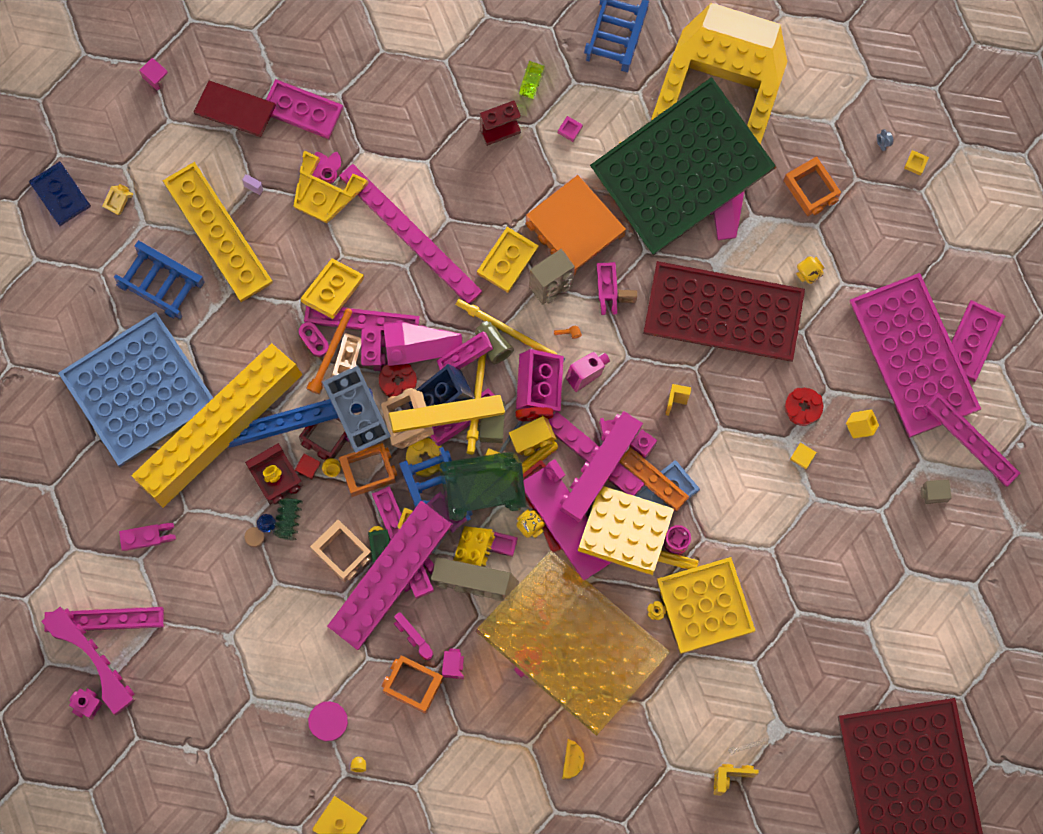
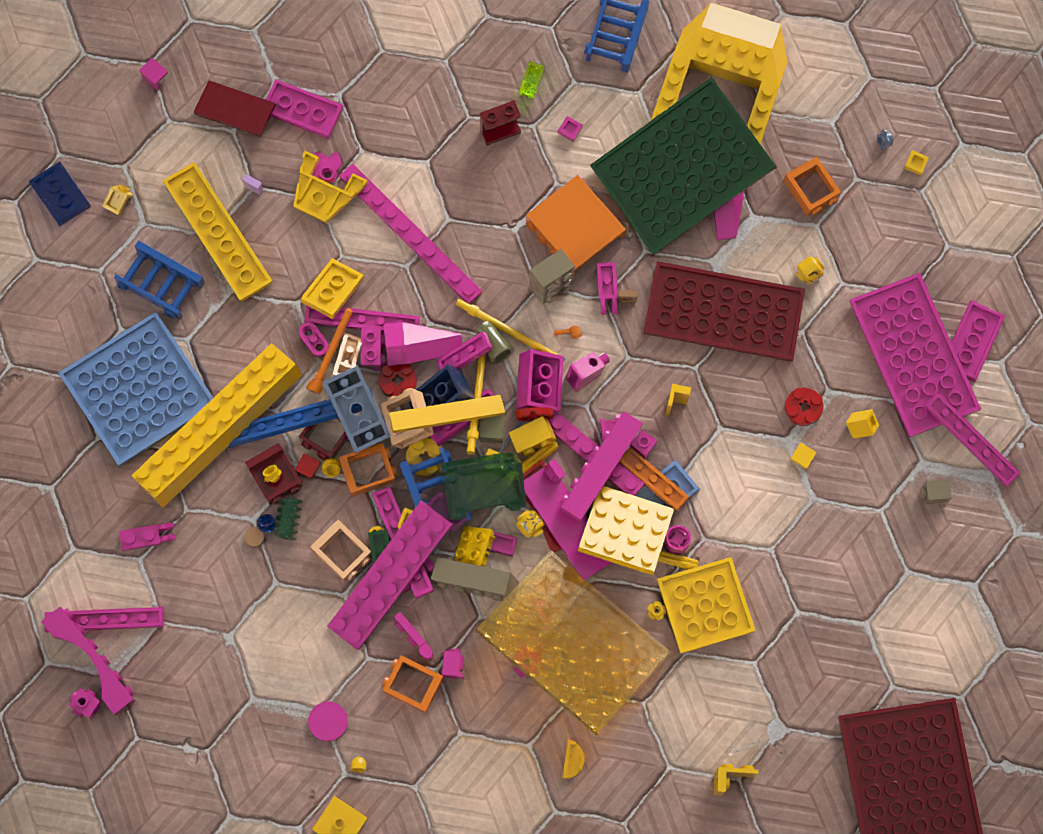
yellow plate [477,227,539,293] -> none

